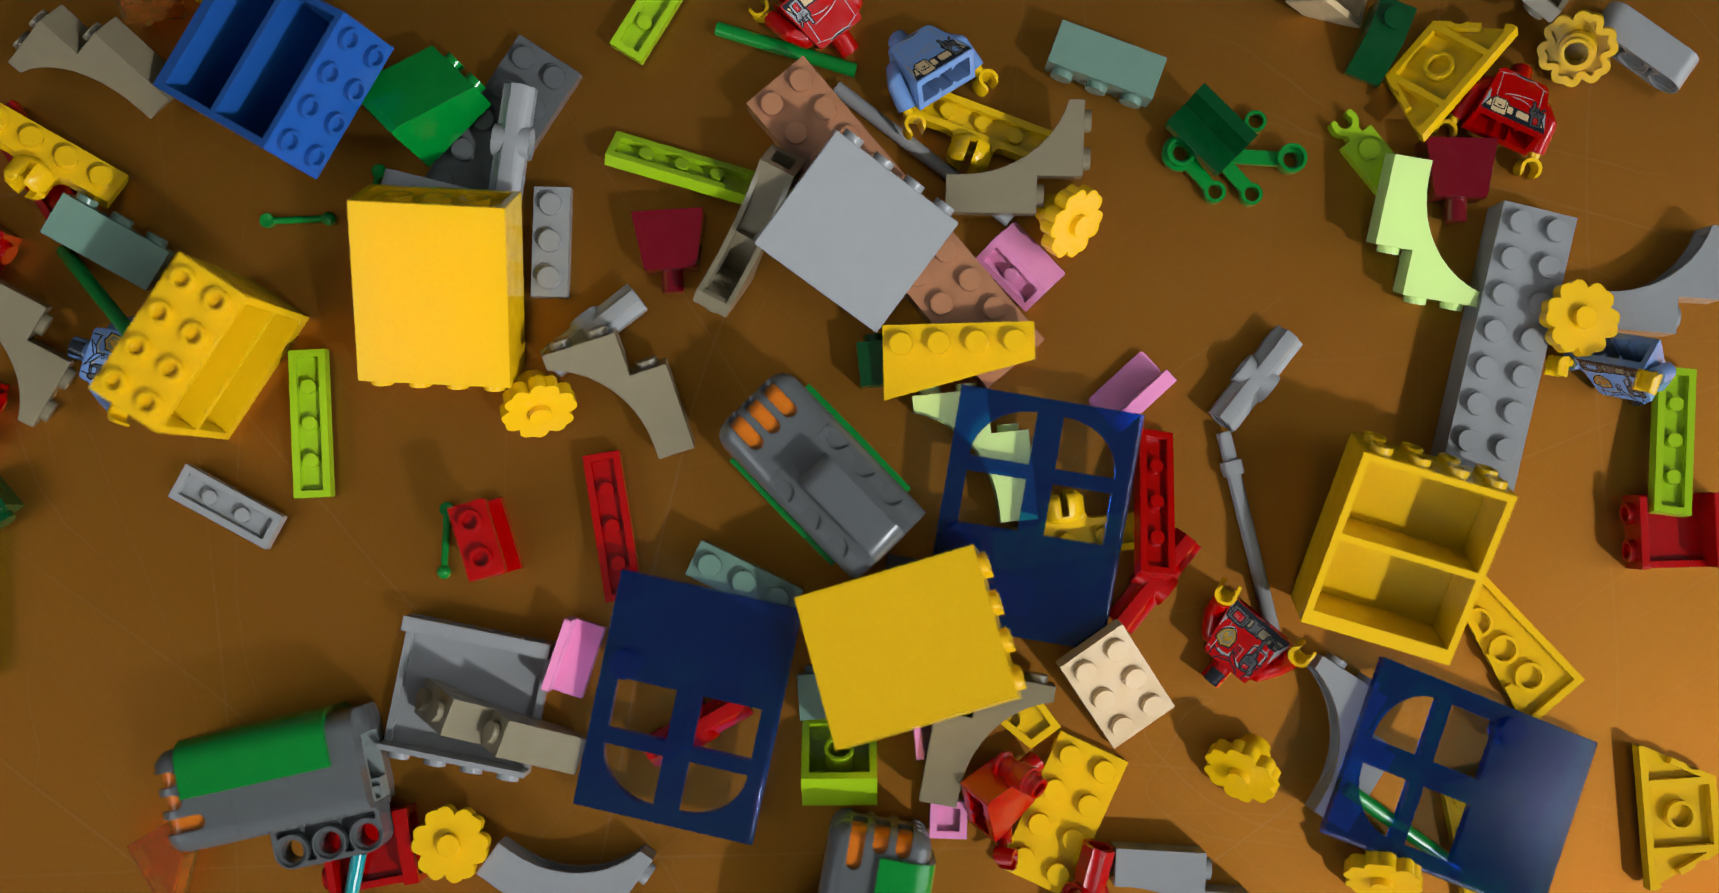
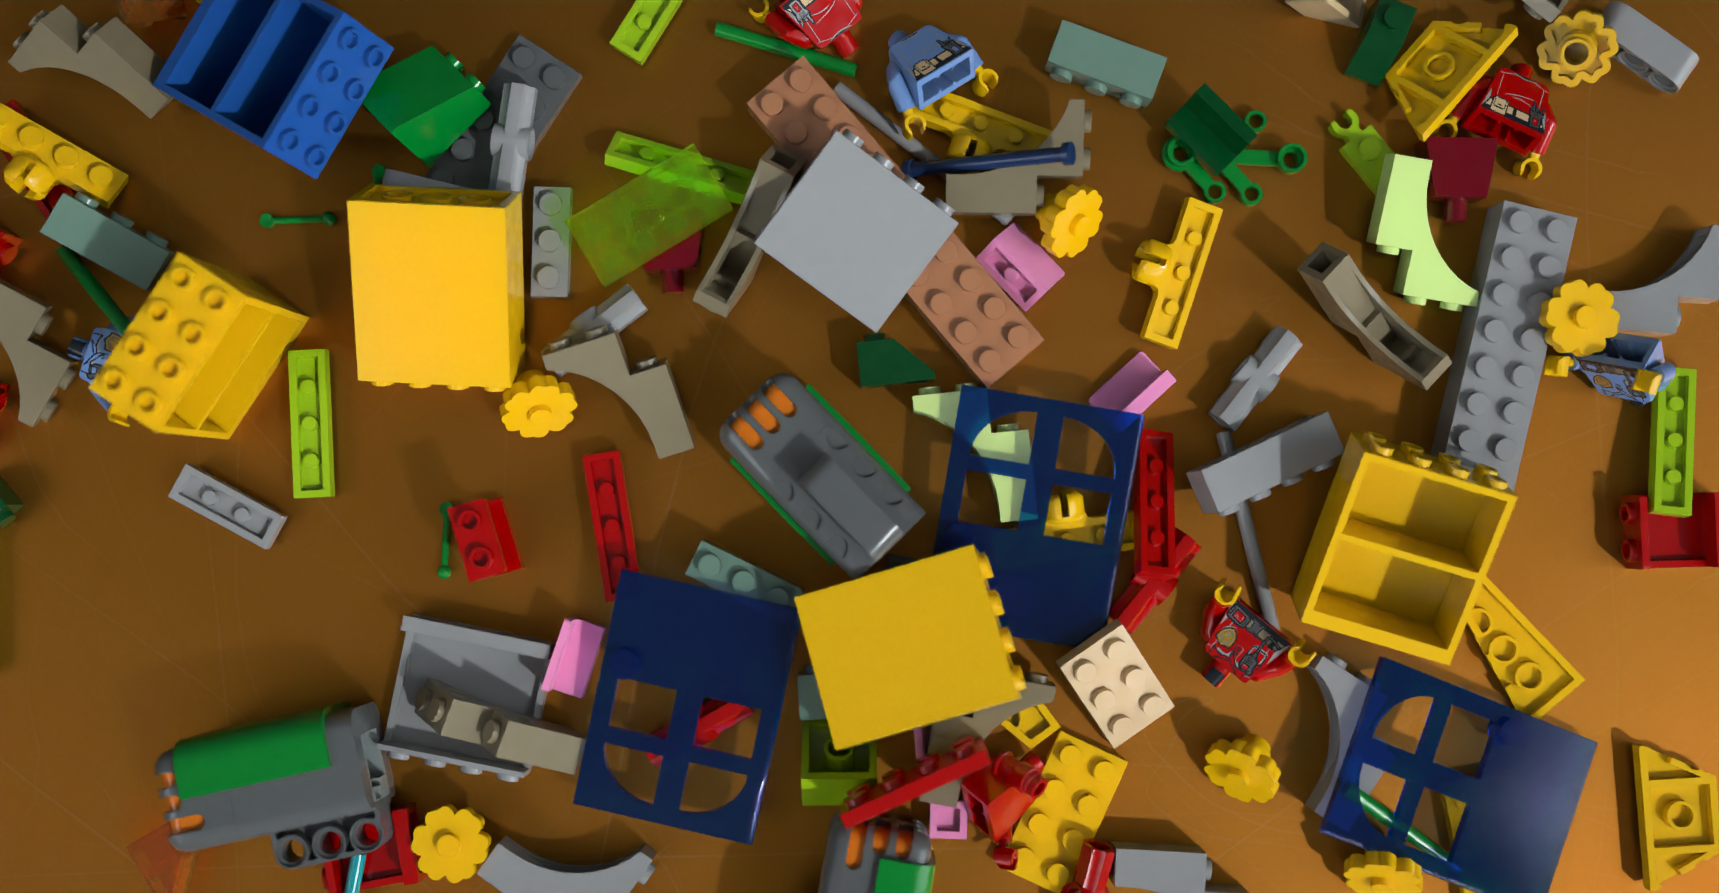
yellow wing [882,321,1036,401] -> none
none -> clear neon green plate [564,143,733,287]
none -> red plate [840,735,991,829]
none -> dark blue bar [901,142,1076,180]
none -> yellow plate [1131,197,1223,350]
none -> light grey brick [1186,411,1344,517]
none -> dark tan arch [1297,242,1452,390]

